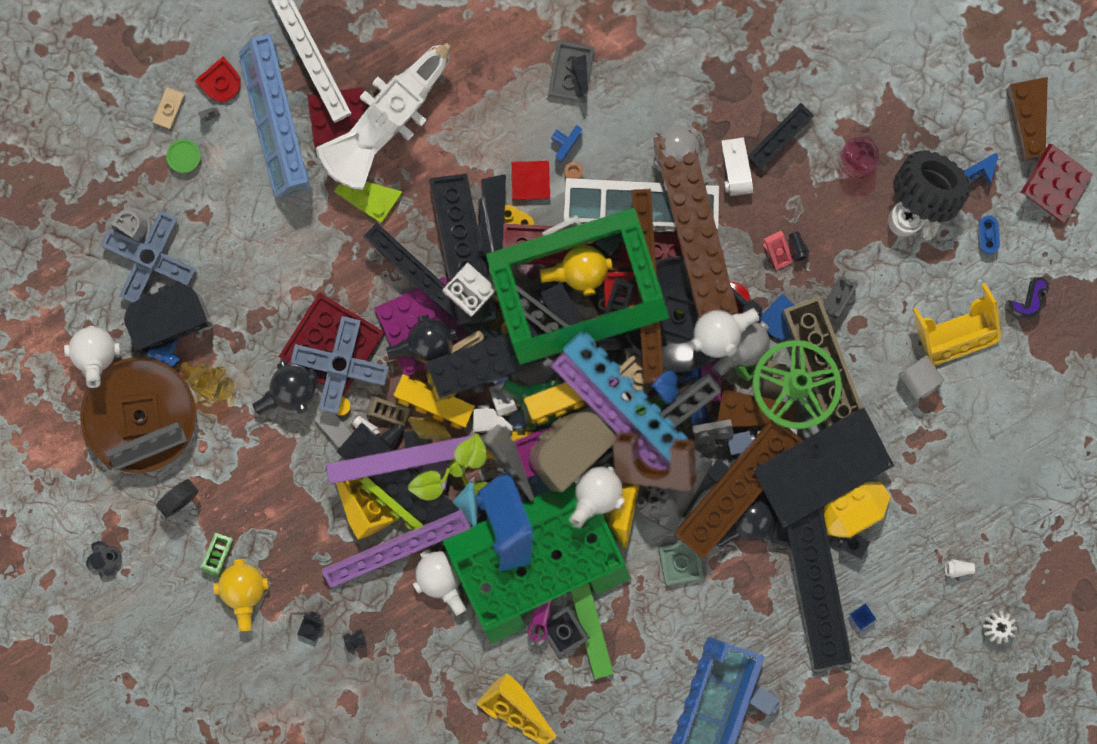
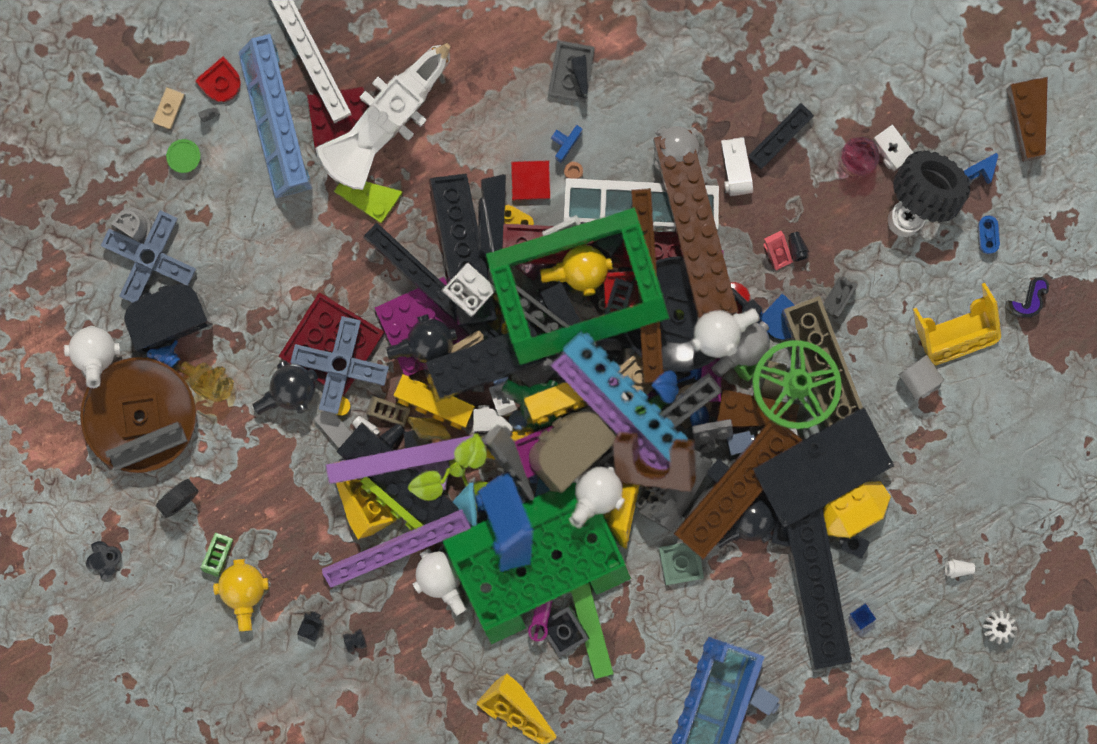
plate [1020,144,1093,223] -> none
none -> white brick [872,125,913,171]

